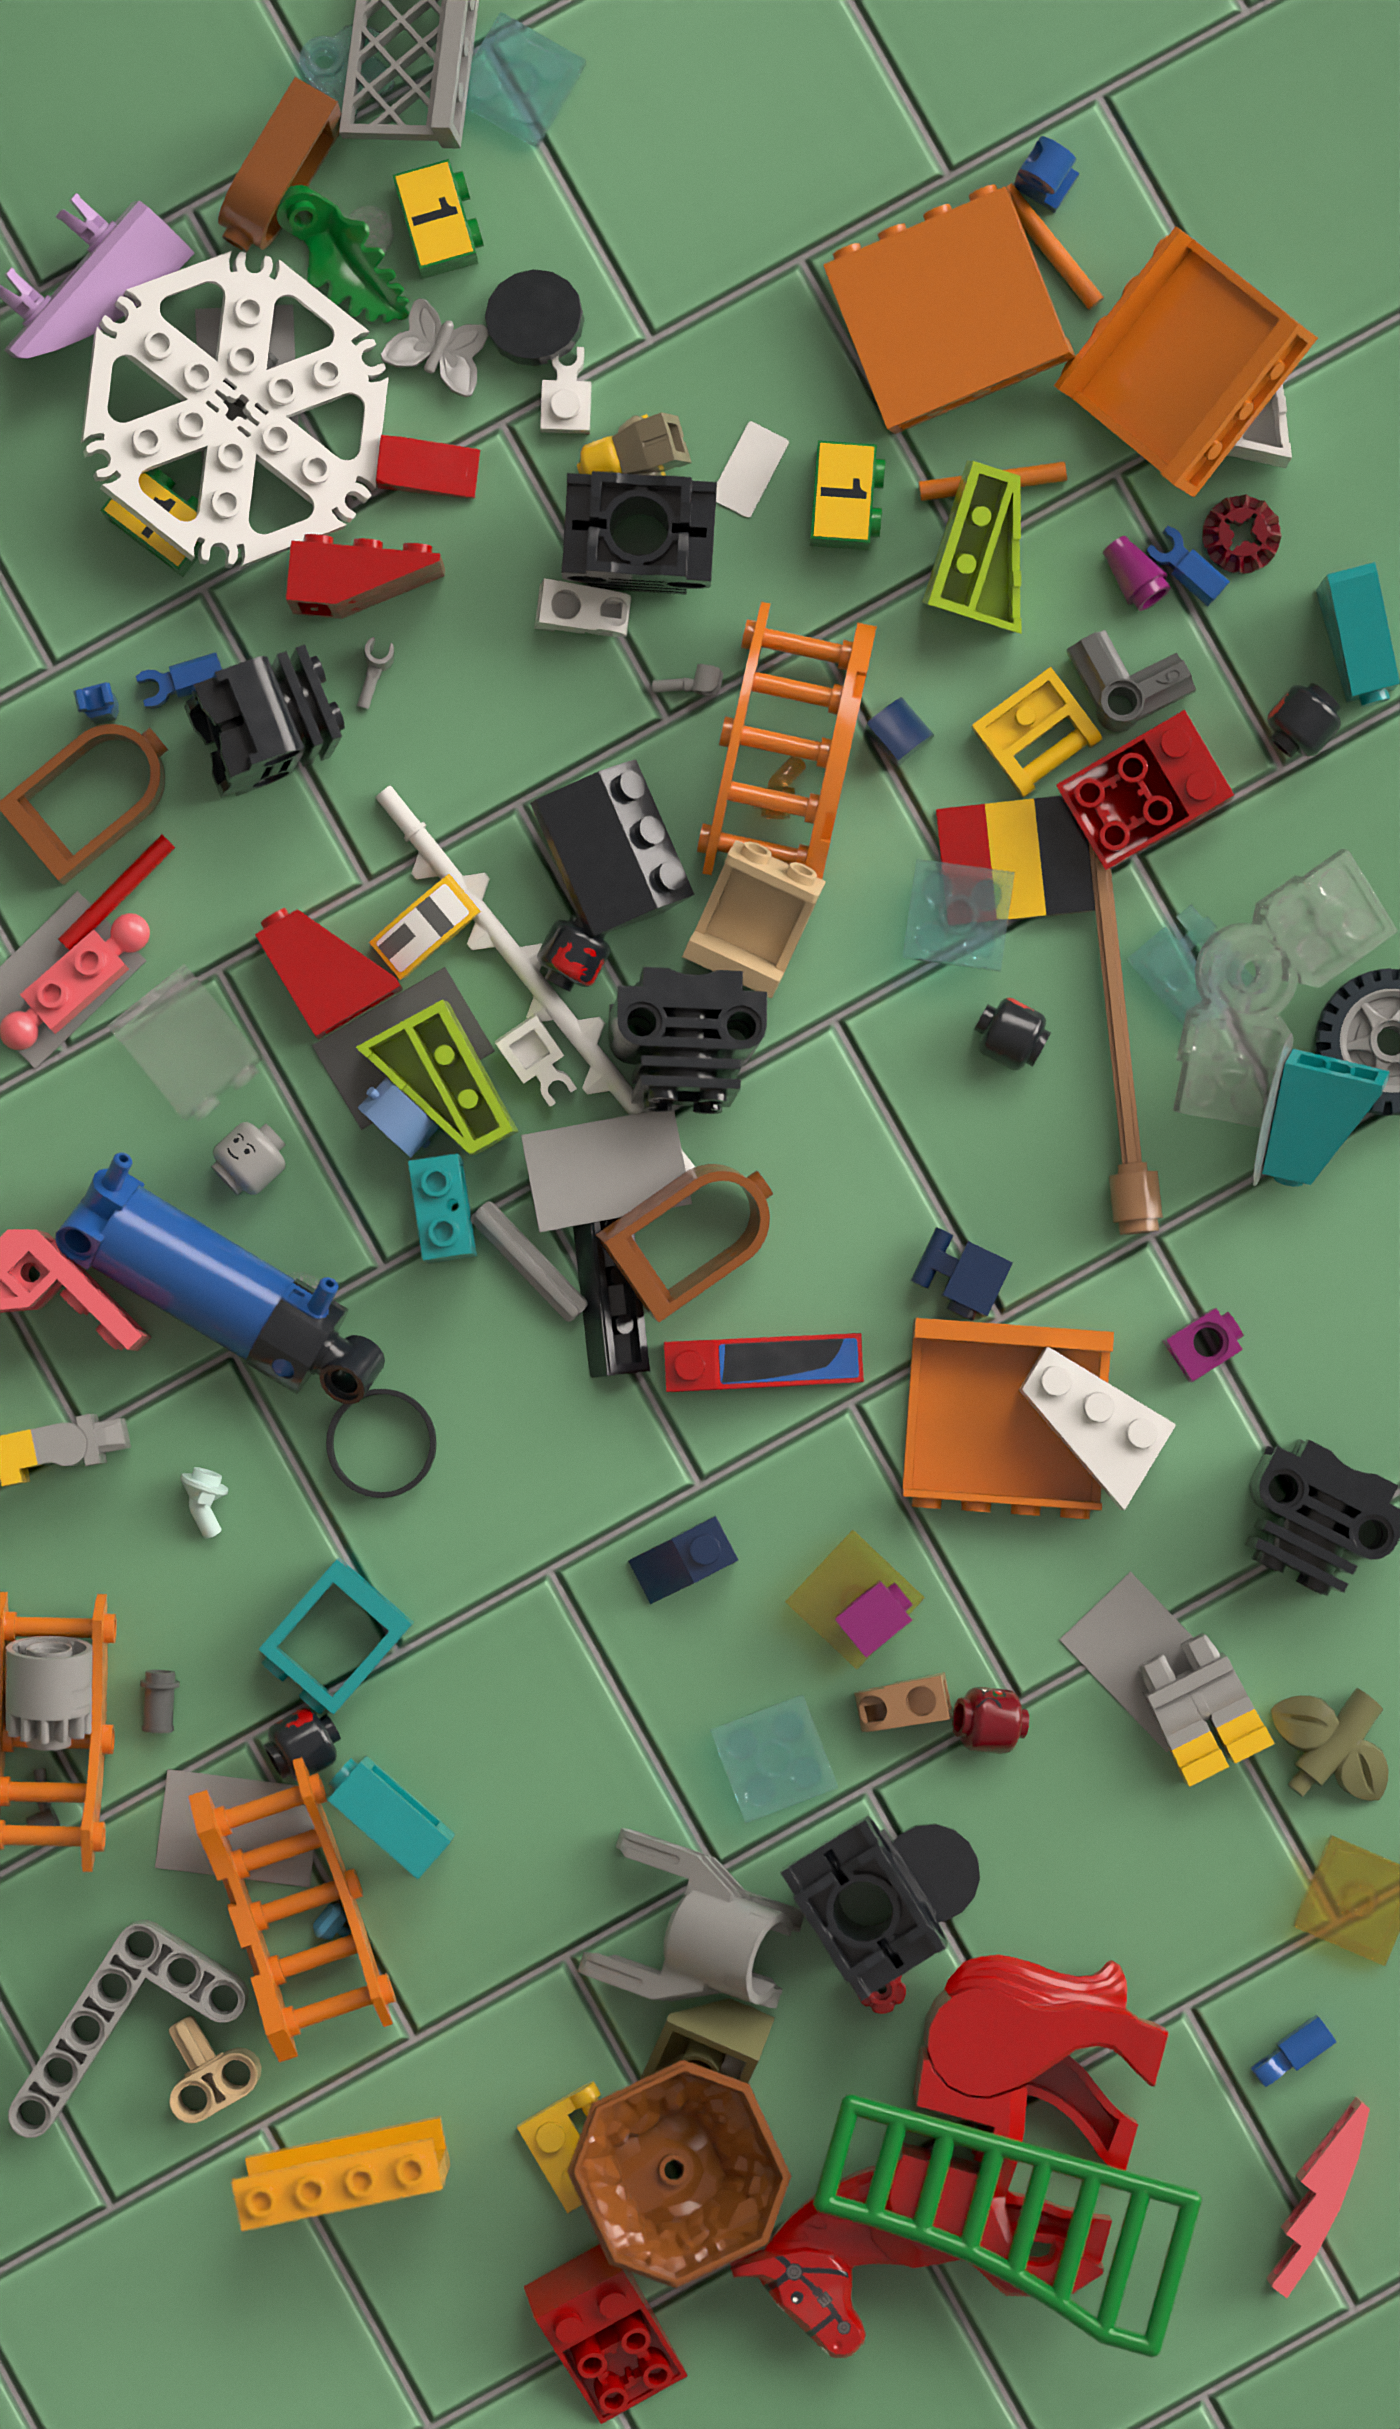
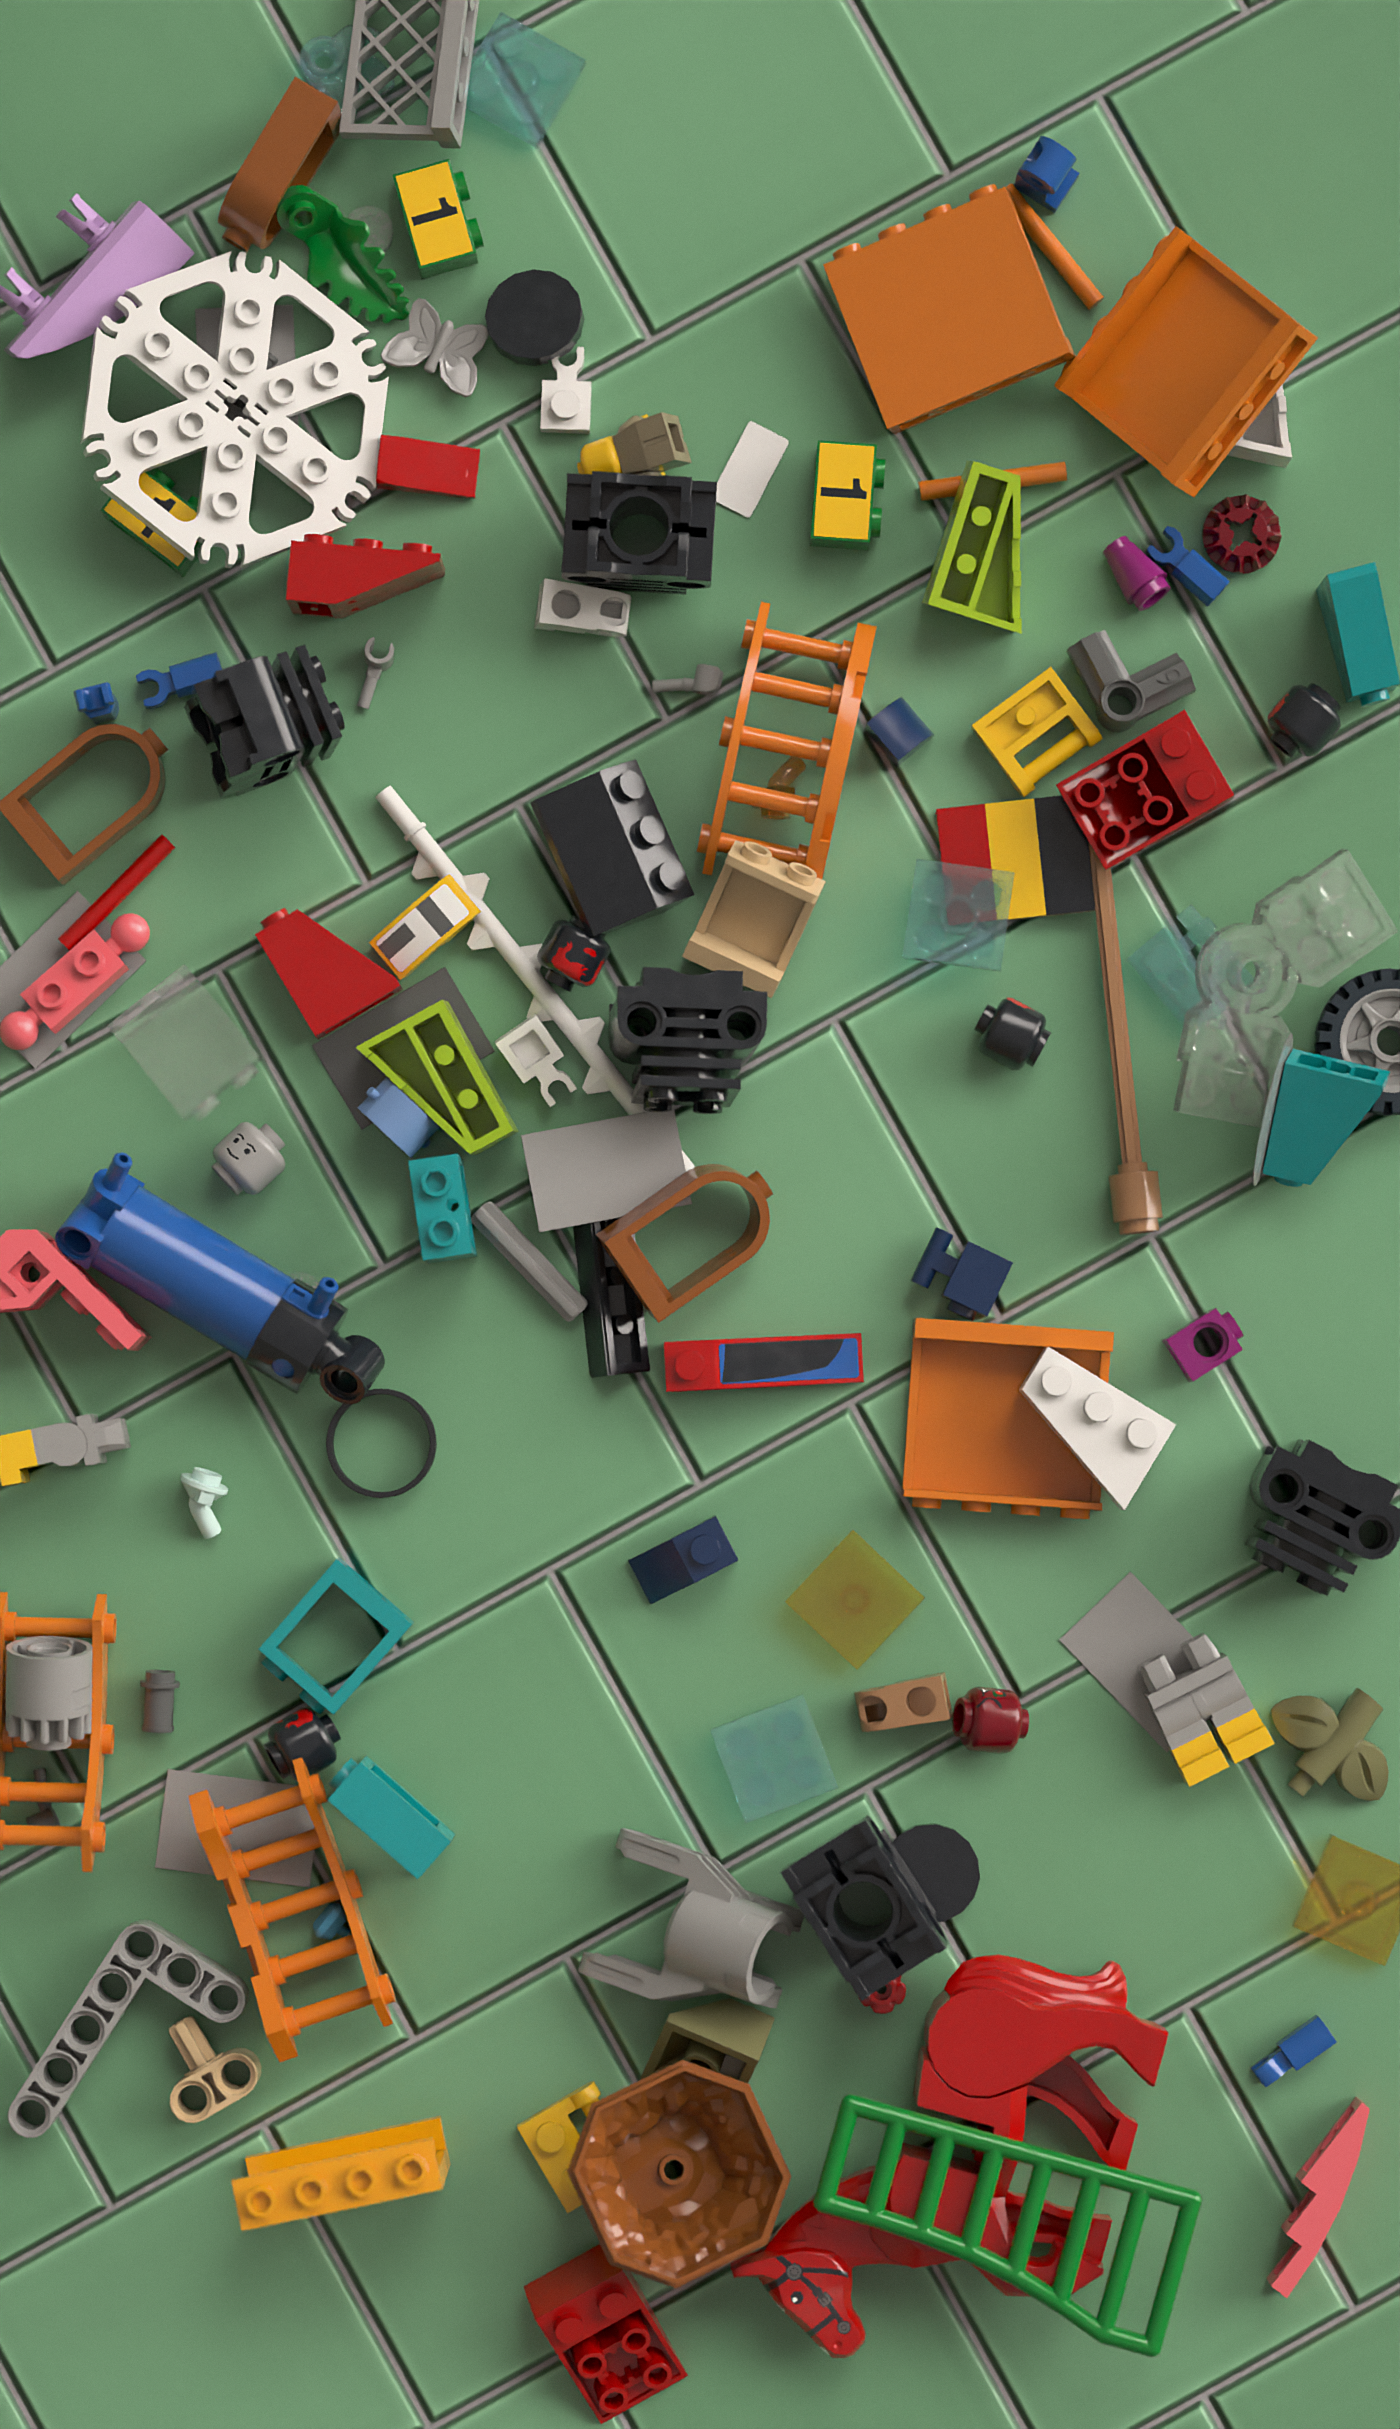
magenta brick [833,1580,913,1658] -> none

